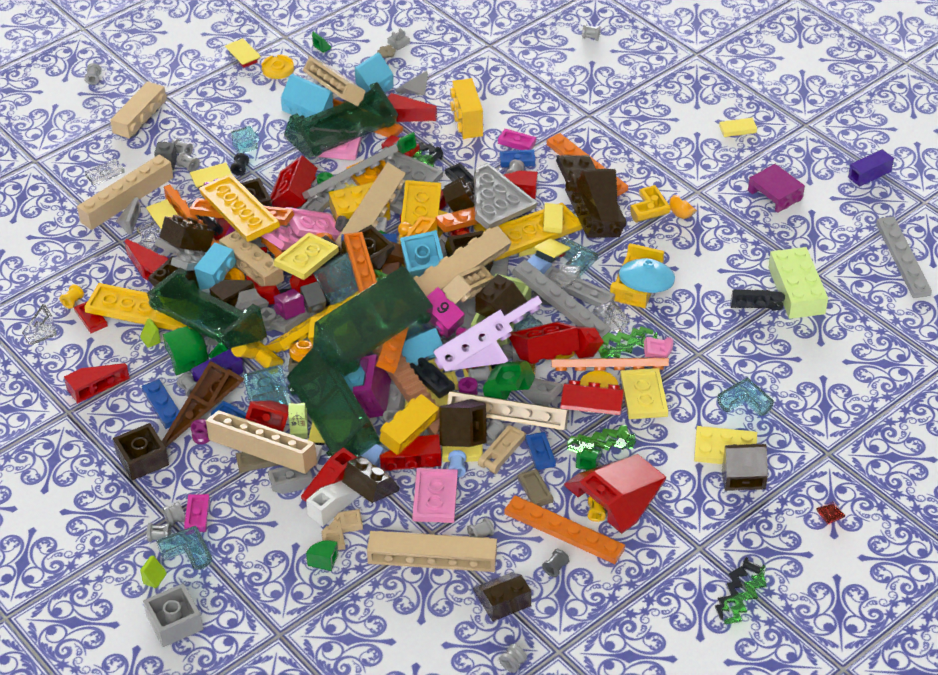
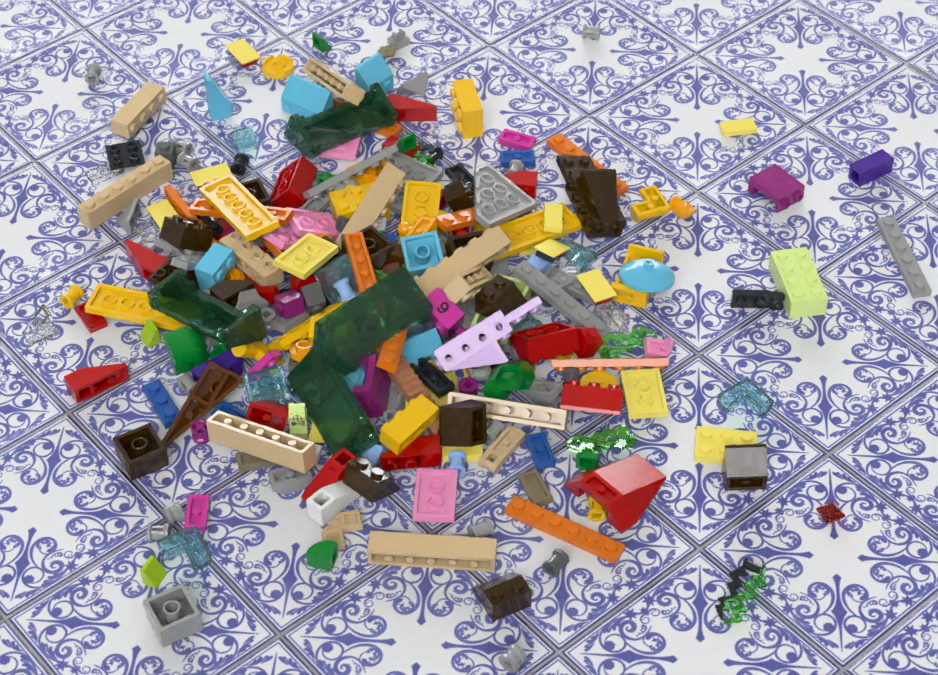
none -> black hinge [105,140,145,170]
none -> medium azure slope [203,71,234,121]
none -> dark pink plate [243,349,282,382]
none -> light blue bush [333,277,357,302]
none -> dark grey bush [562,367,580,386]
none -> light yellow piece [576,268,617,305]

